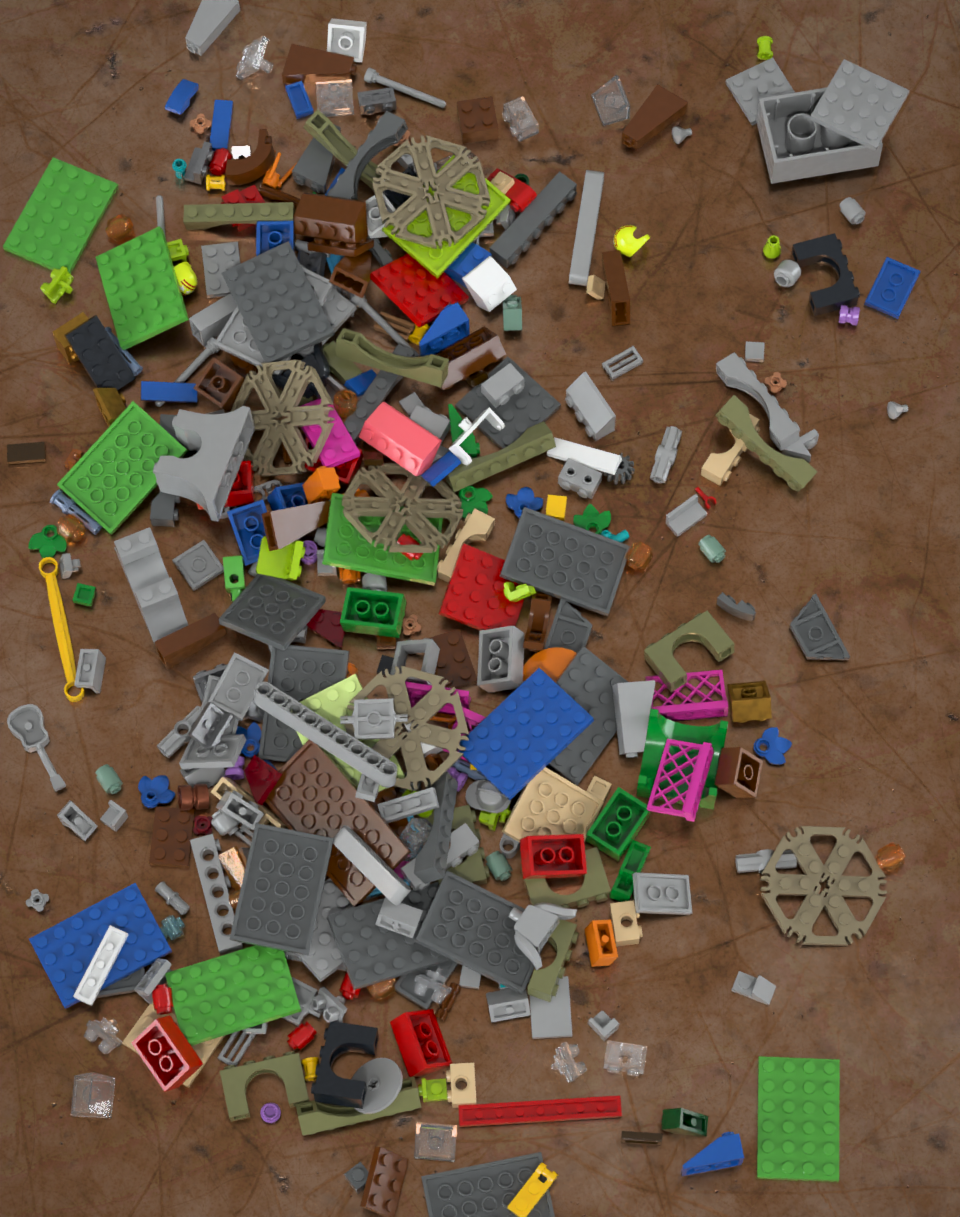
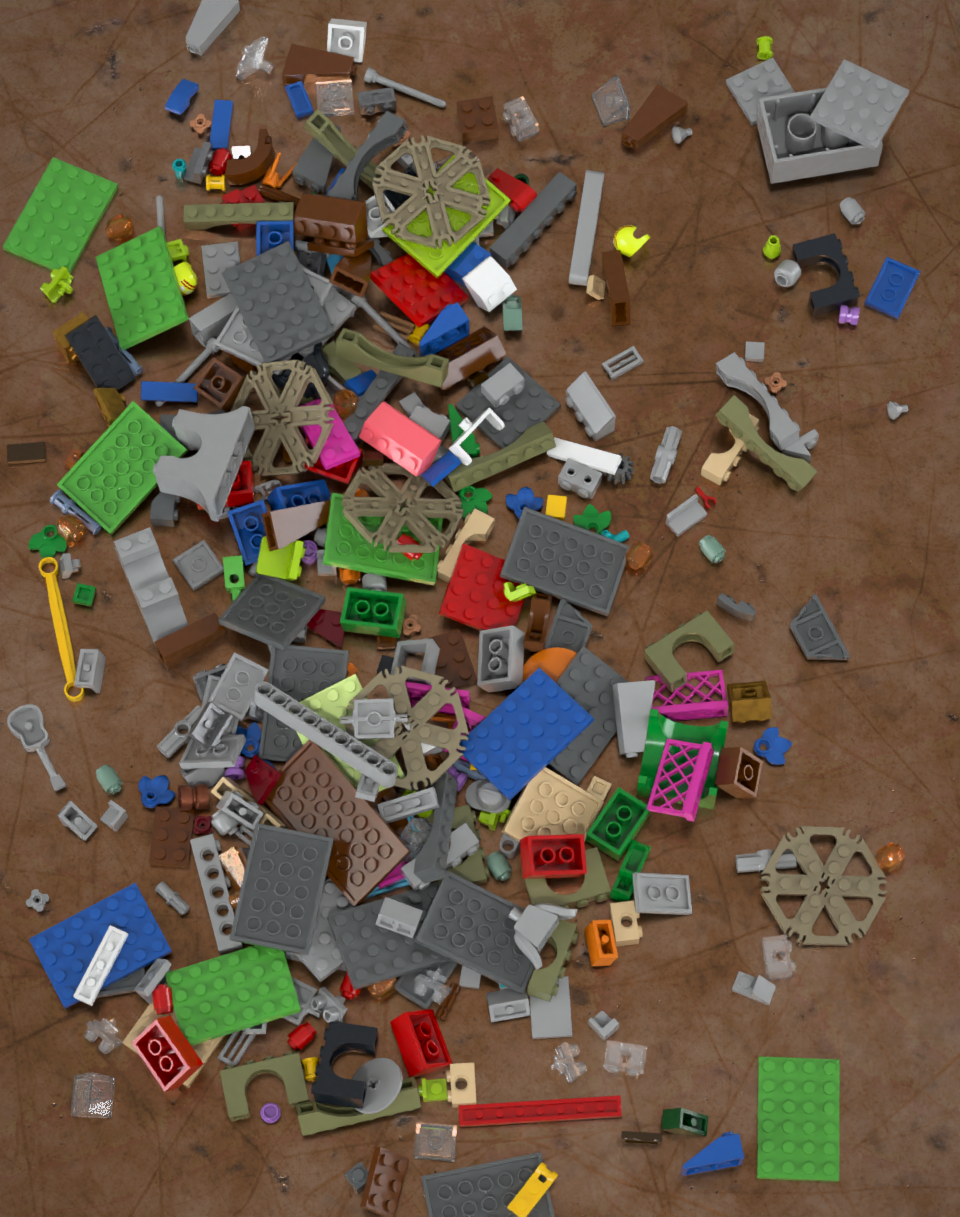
clear light blue gear [160,915,185,940] -> none
orange brick [302,466,340,504] -> none
light grey beam [333,825,411,906] -> none
tan plate [491,171,515,194] -> none
none -> clear brick [761,935,795,981]

